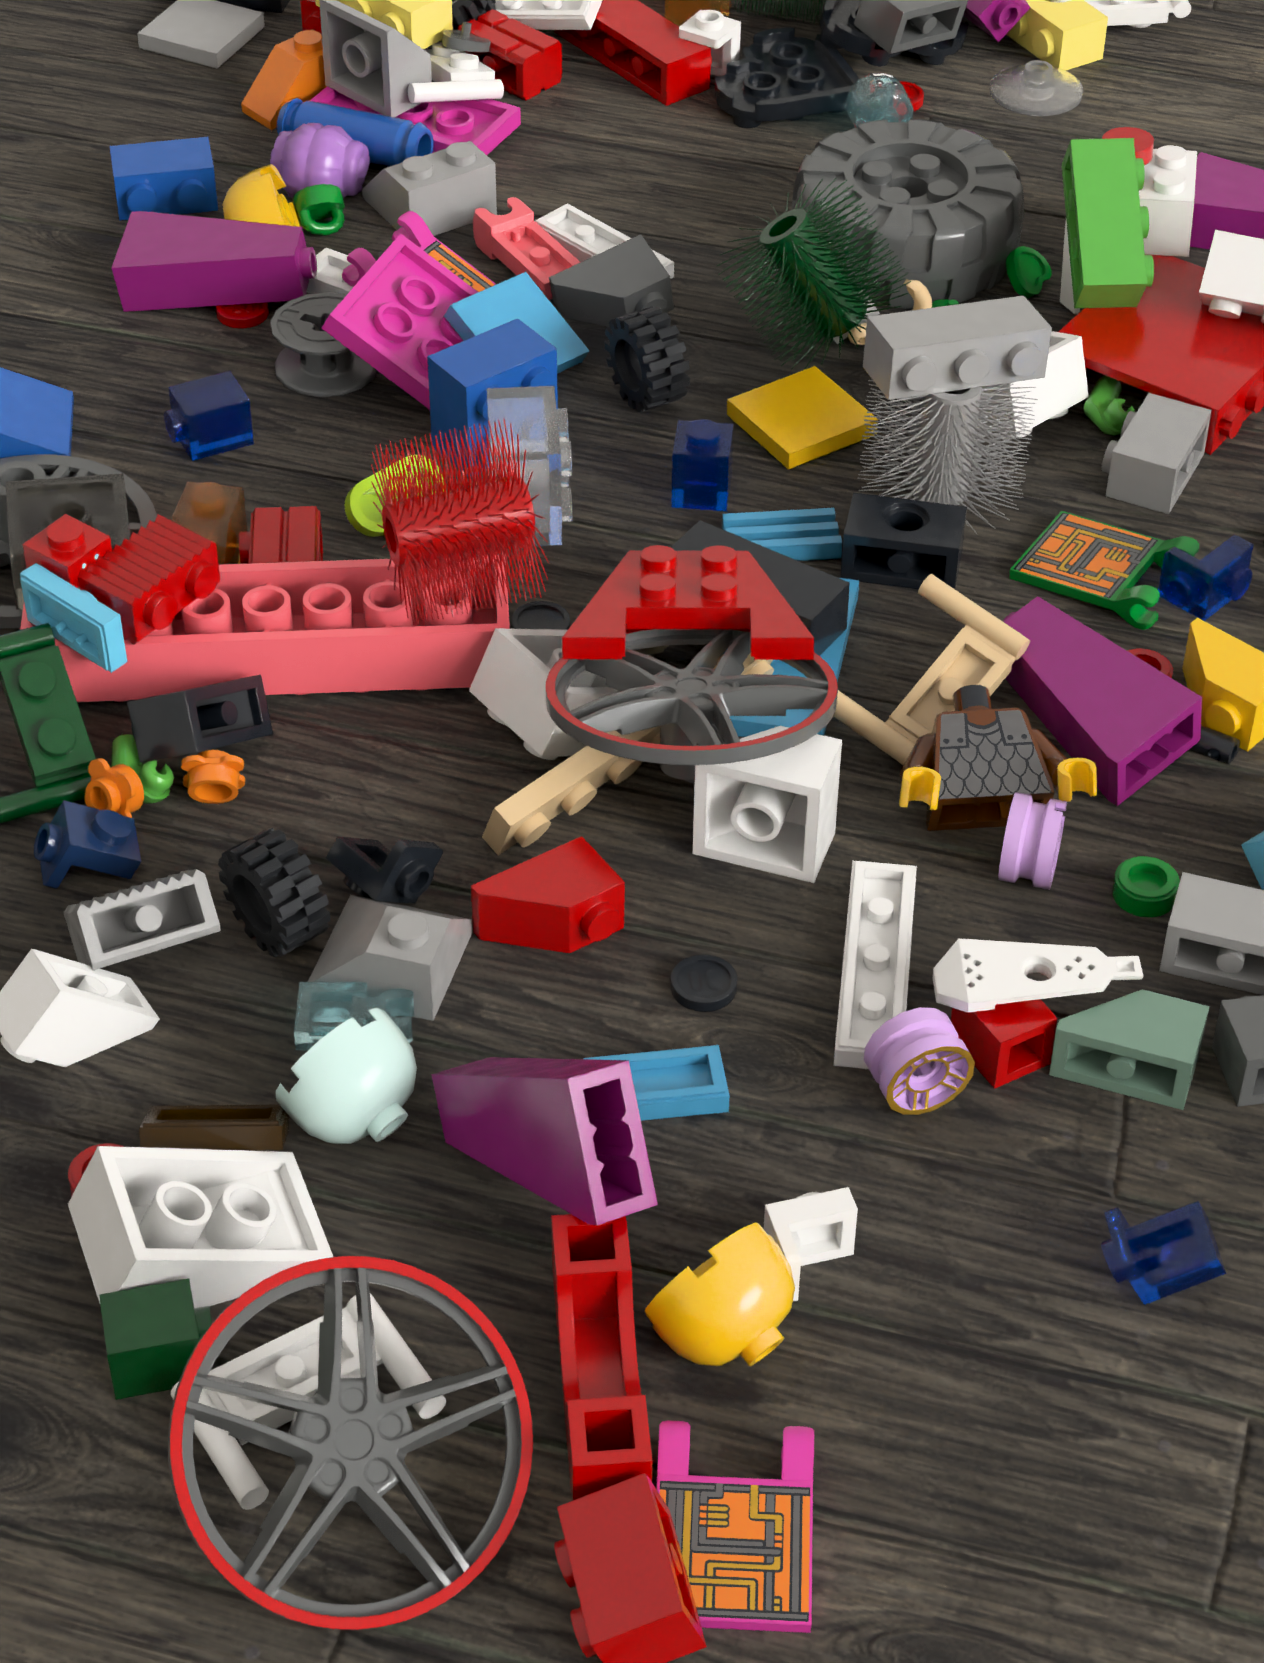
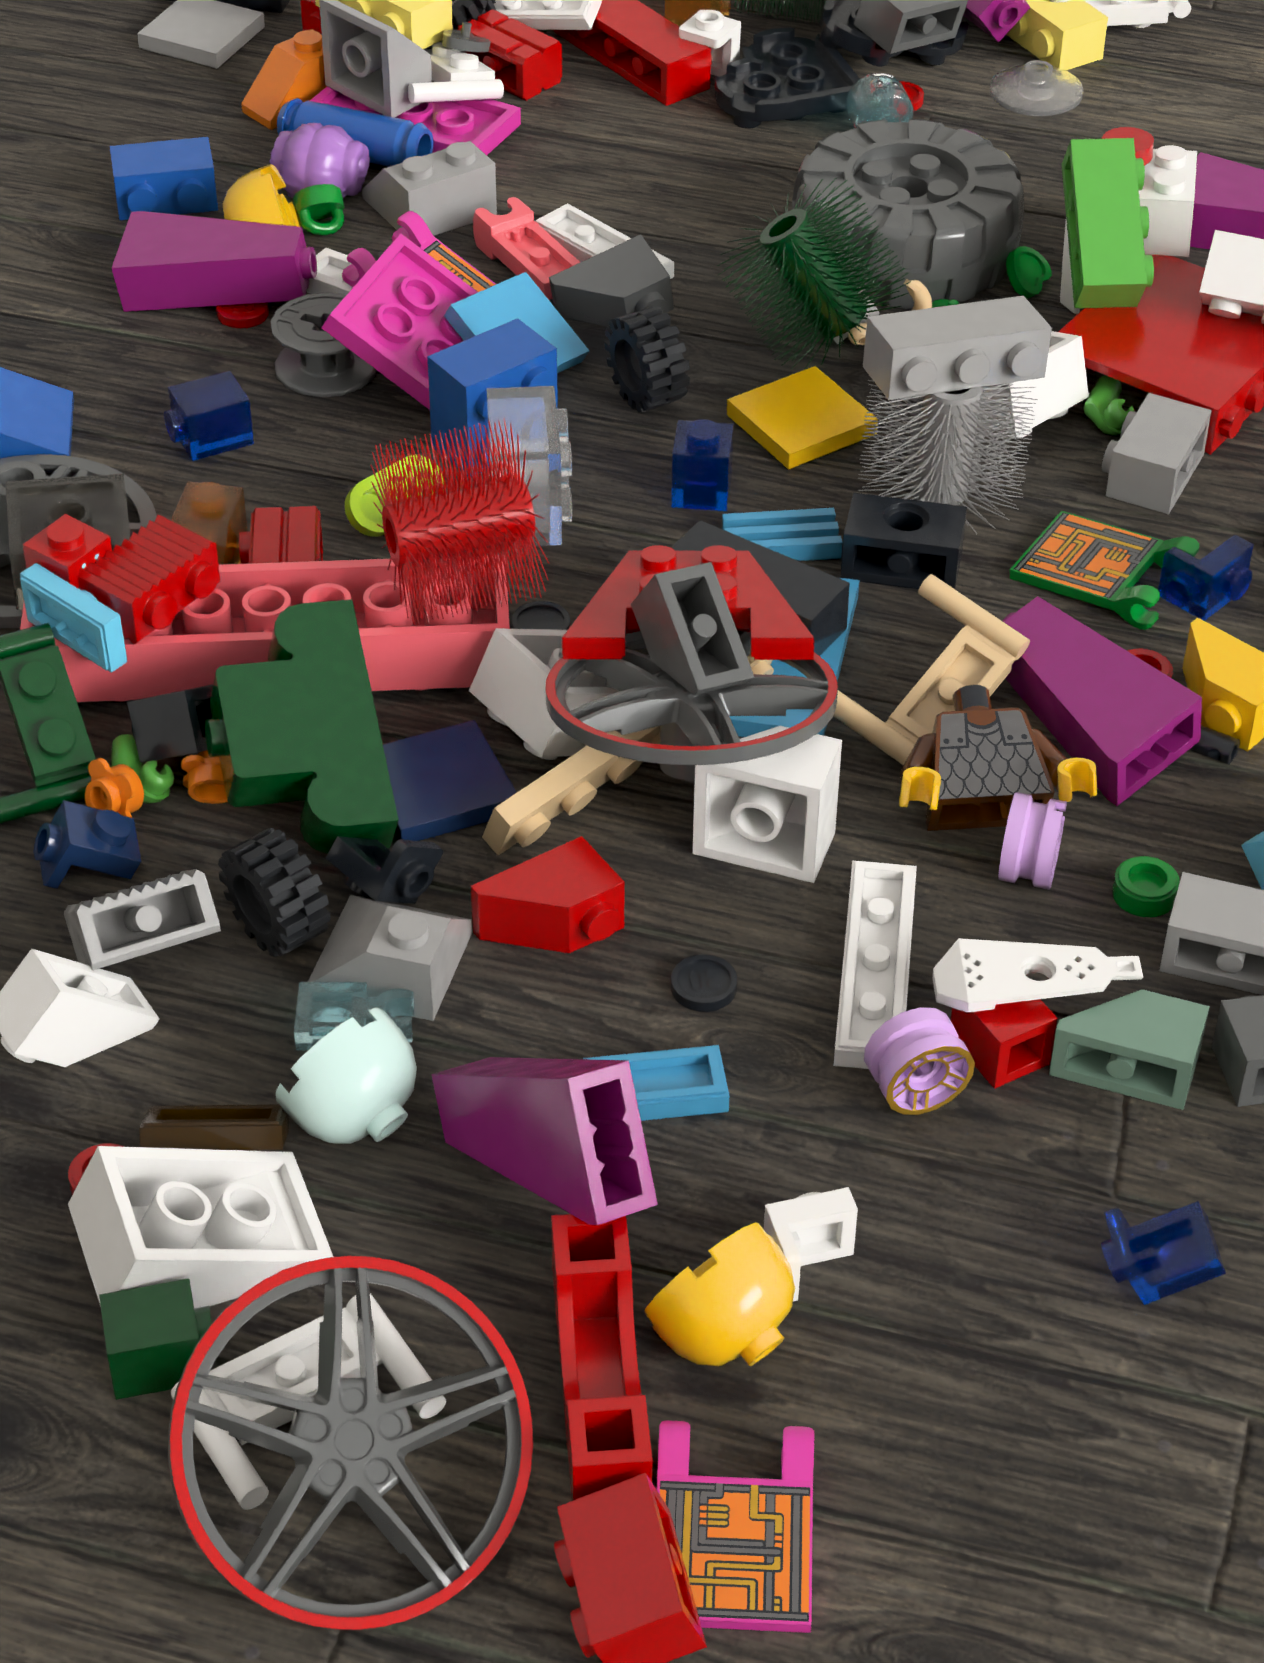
none -> dark green brick [205,599,399,854]
none -> dark blue tile [383,720,517,841]
none -> dark grey slope [631,562,754,695]

